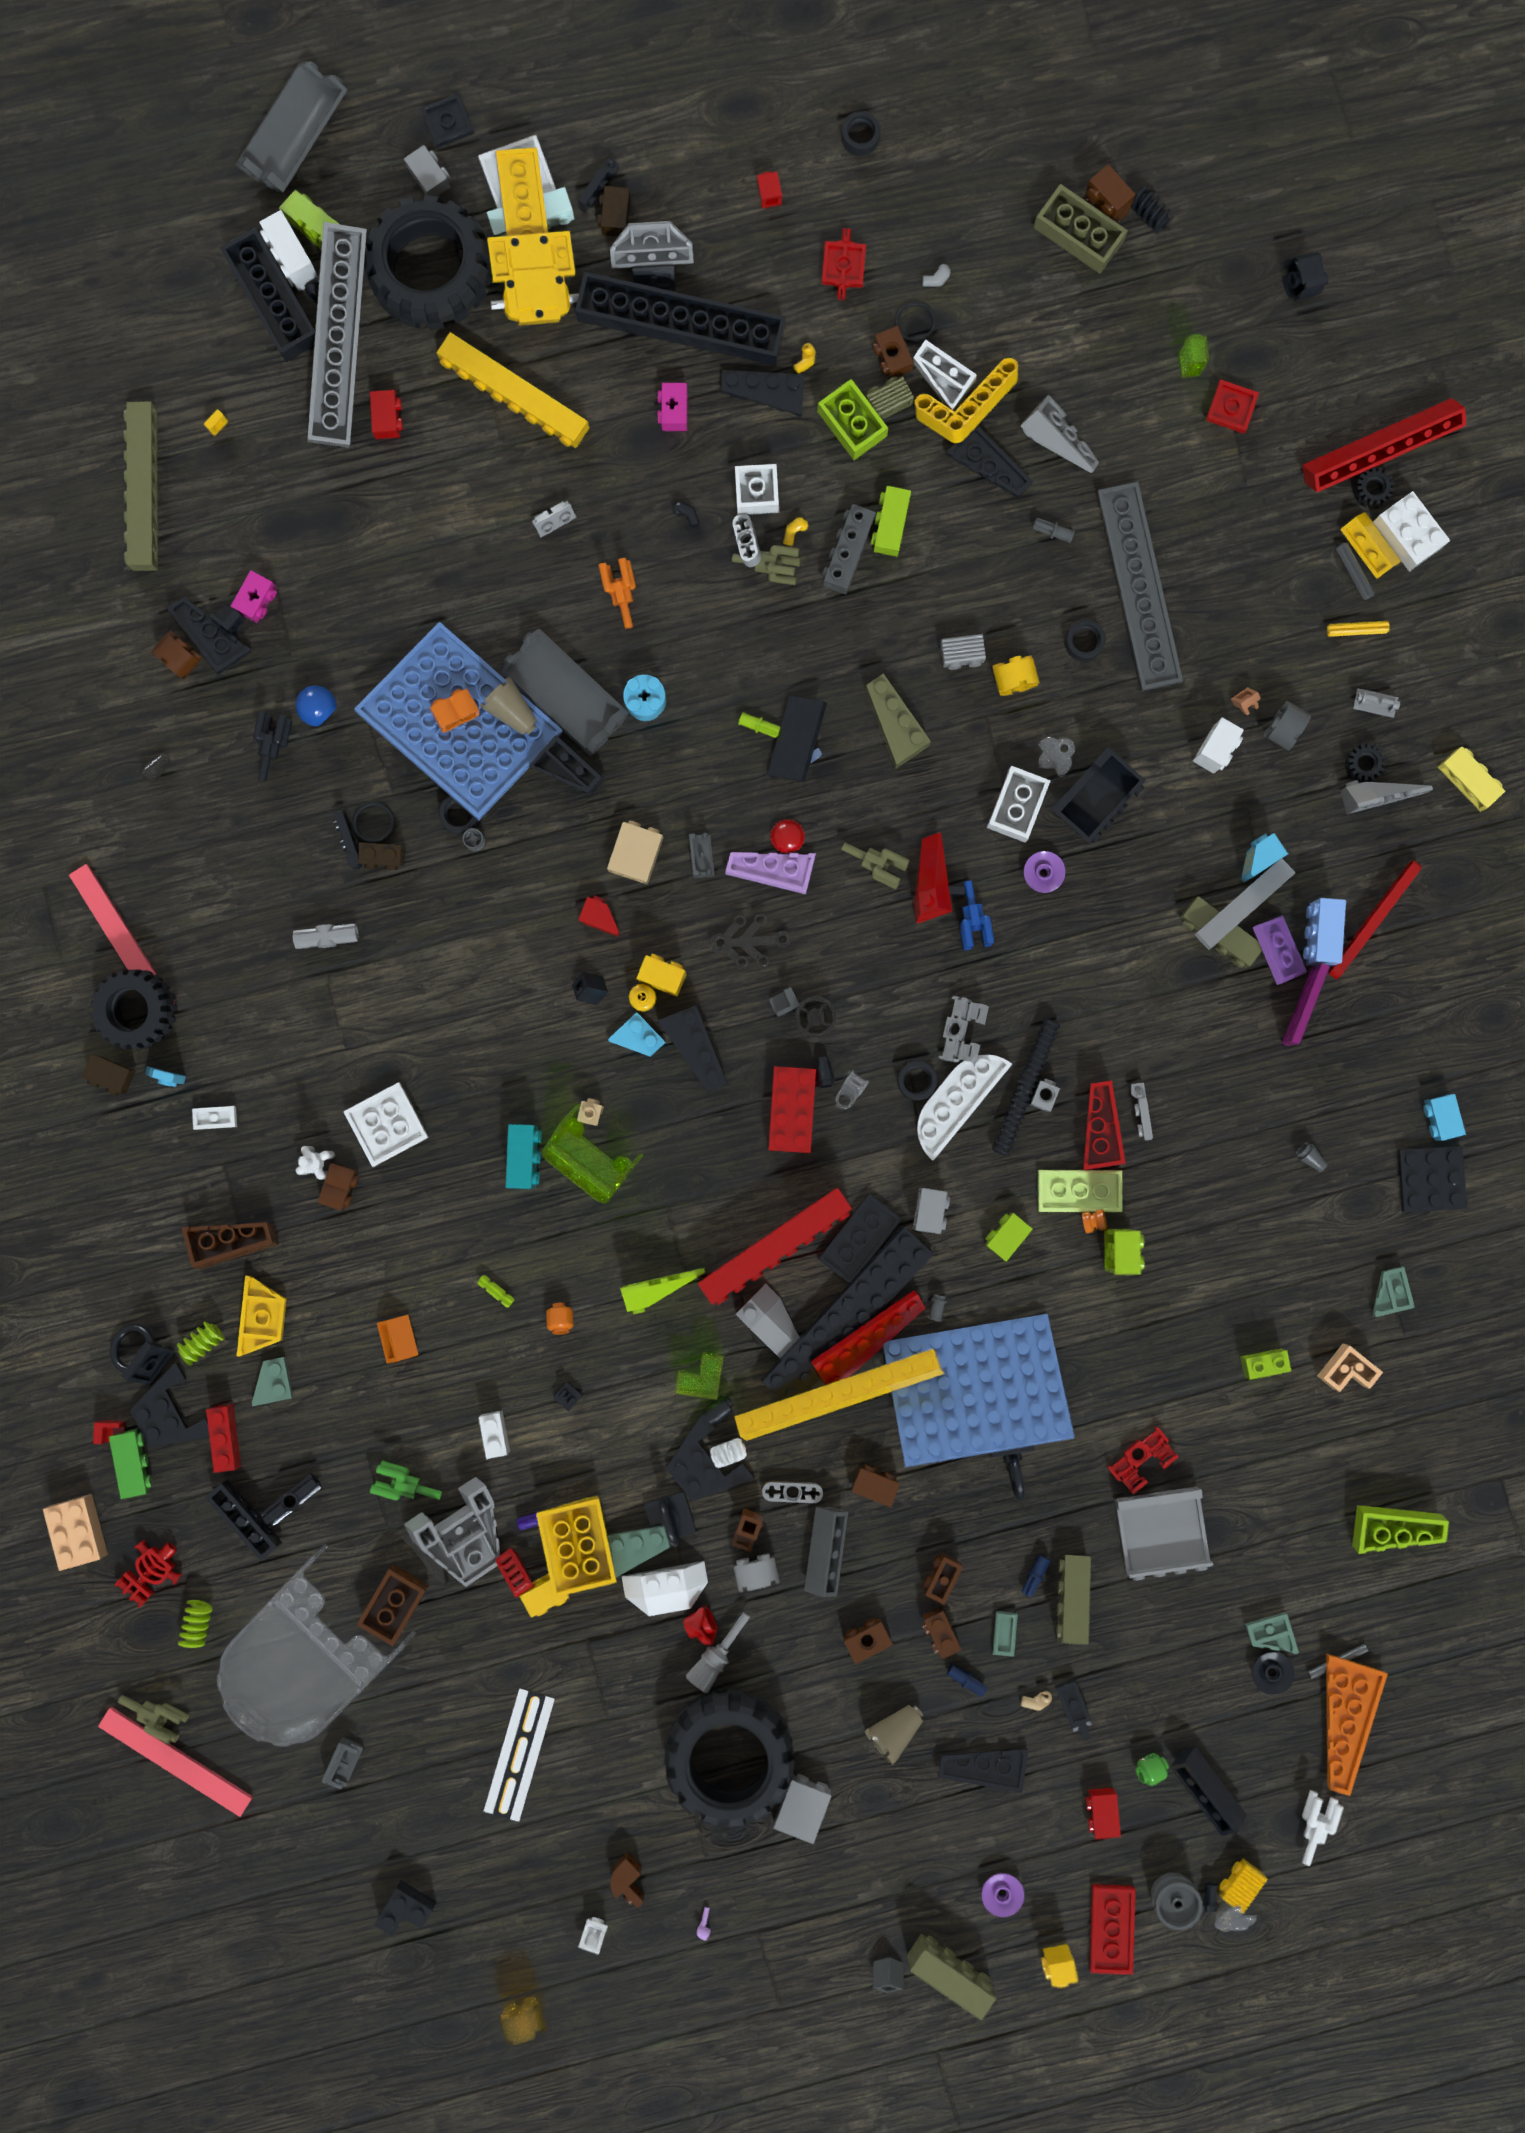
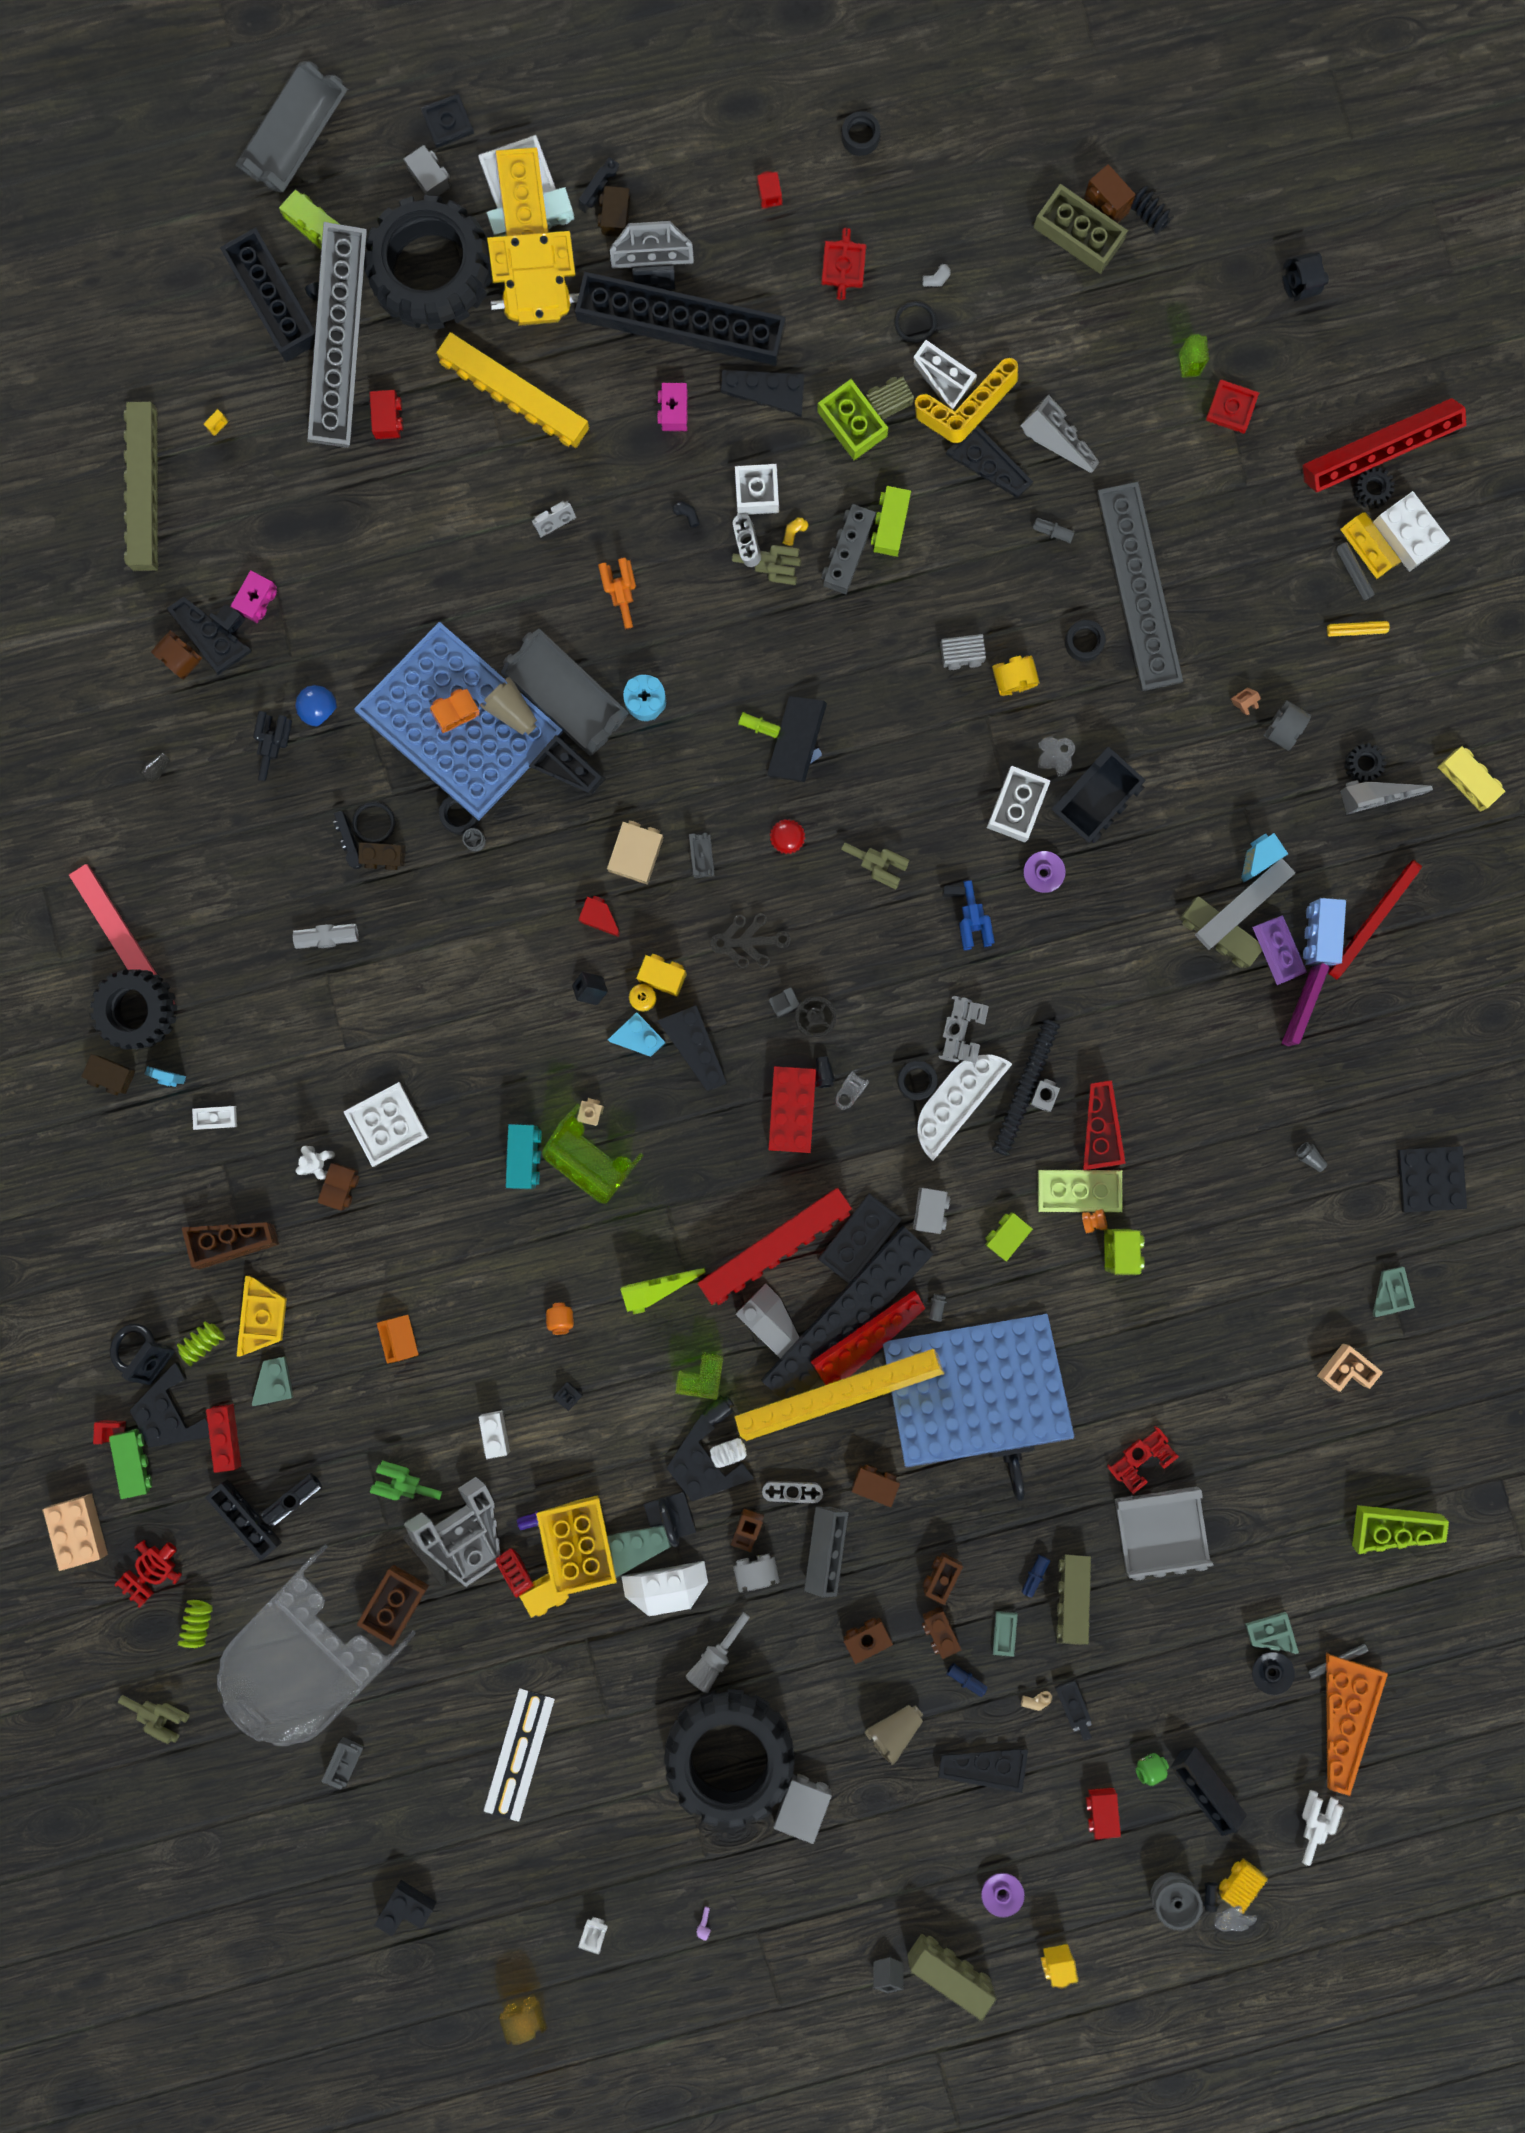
coral tile [98,1707,253,1817] -> none
white brick [259,210,319,292] -> none
lime axle [477,1275,514,1308] -> none
reddish brown brick [610,1852,645,1908] -> none
red piece [683,1606,718,1645] -> none
lavender wing [725,852,816,894] -> none
yellow arm [793,343,816,374] -> none
olive wedge [865,674,931,769] -> none
reddish brown brick [872,326,913,379] -> none
red wedge [913,833,952,923] -> none
red tile [1090,1884,1136,1975] -> none
light grey hinge [1131,1083,1153,1141] -> none
white brick [1193,718,1244,773] -> none
lime brick [1240,1348,1291,1380] -> none
light grey hinge [1353,688,1400,718] -> none
medium azure brick [1424,1094,1466,1141] -> none

